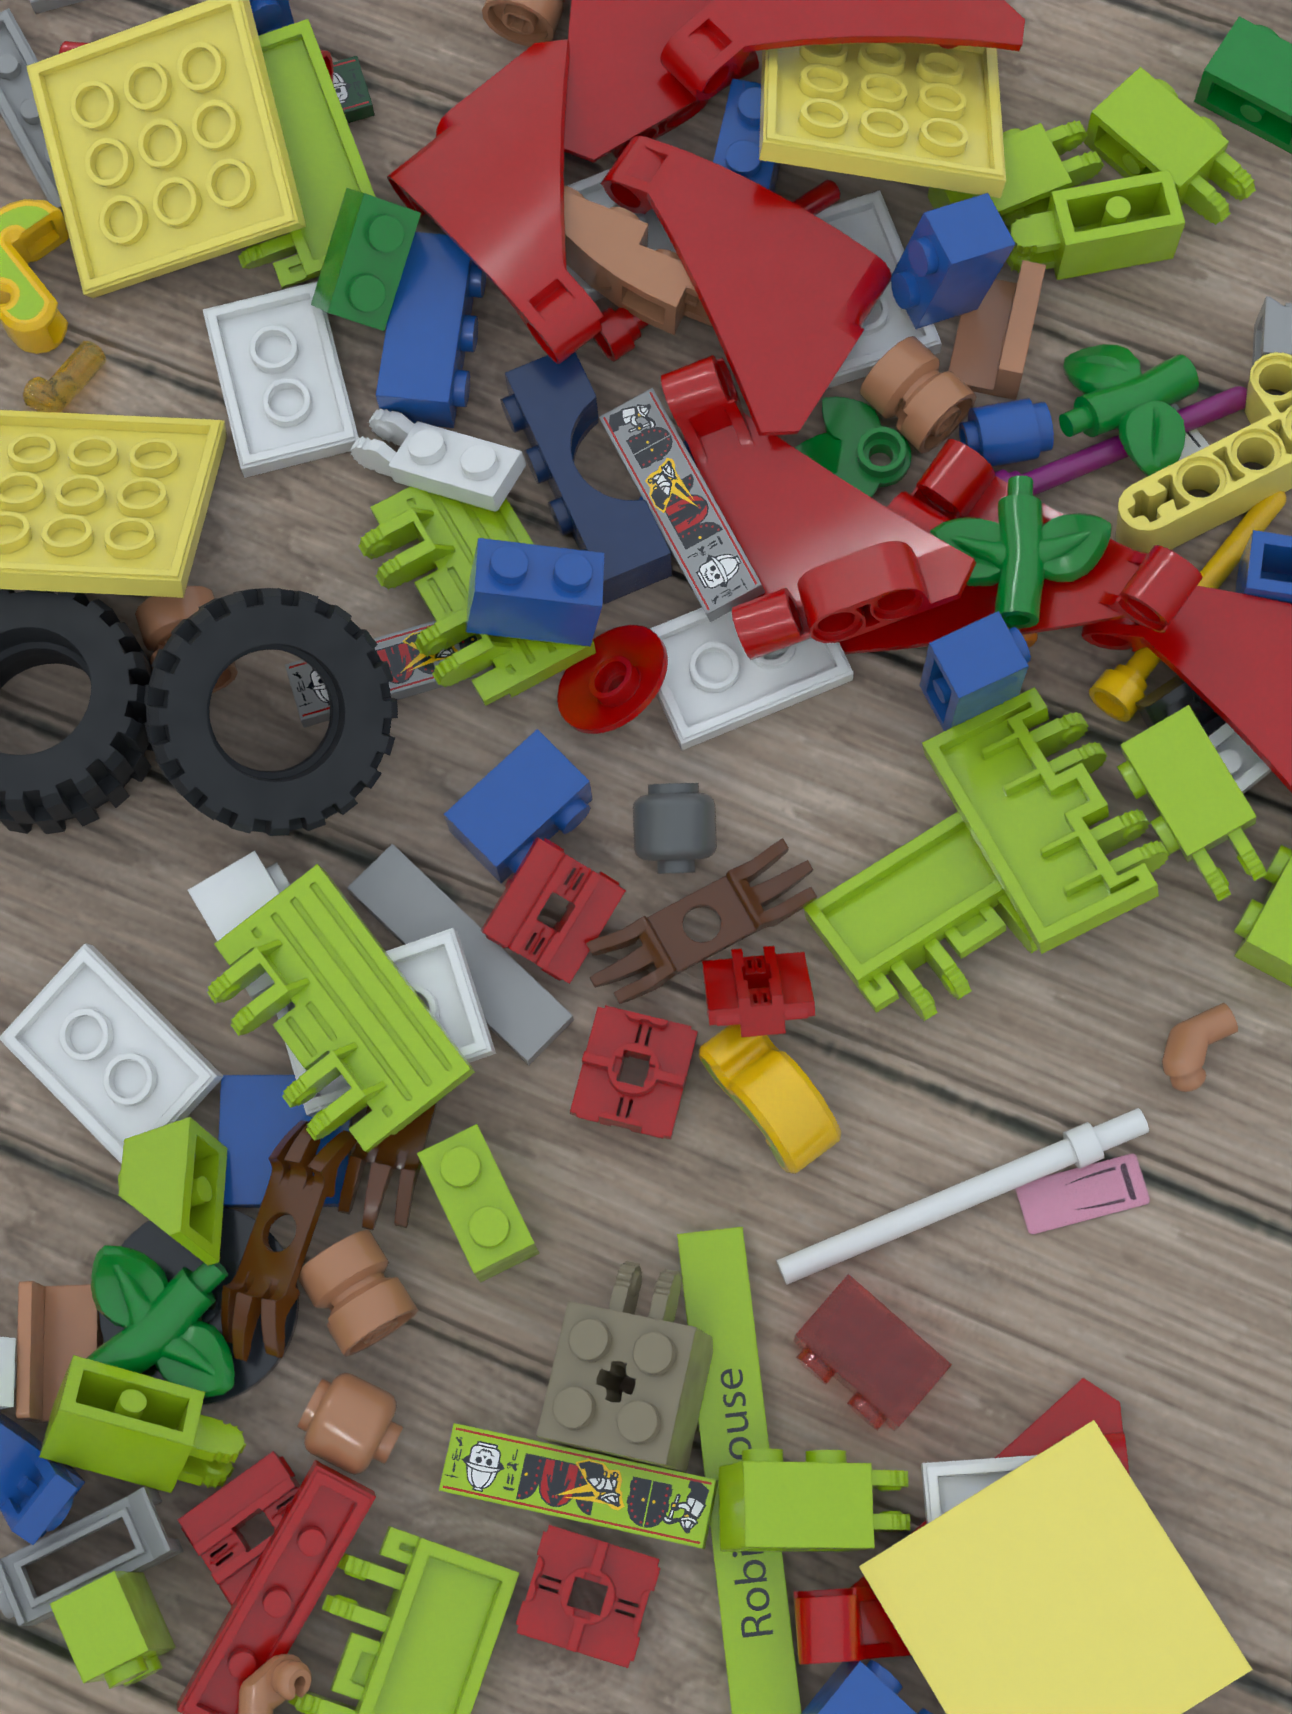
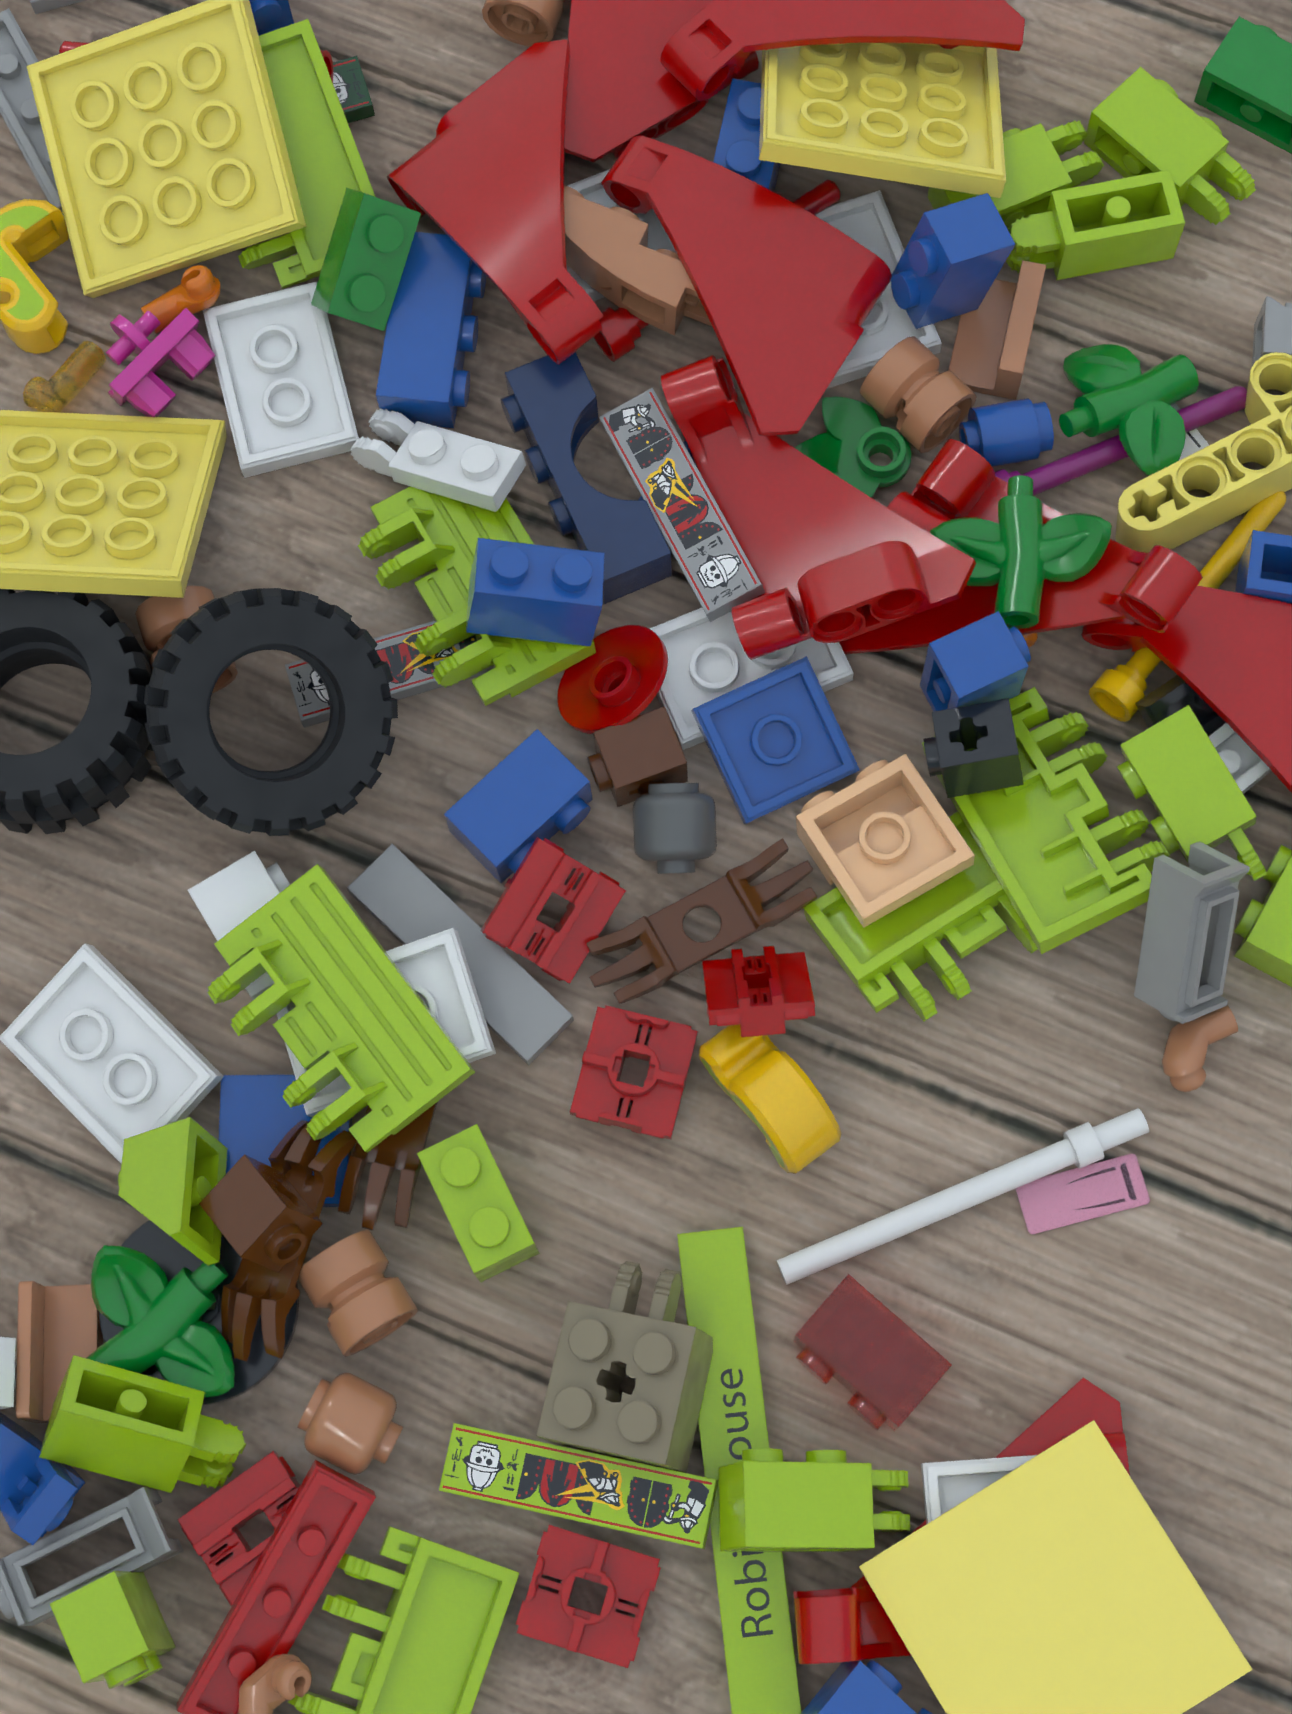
none -> dark pink hips [105,308,215,417]
none -> orange arm [140,265,221,334]
none -> reddish brown brick [199,1154,323,1273]
none -> reddish brown brick [587,706,688,807]
none -> blue tile [691,656,860,824]
none -> light nougat plate [796,754,975,928]
none -> black brick [923,698,1024,798]
none -> light grey window [1134,841,1250,1024]

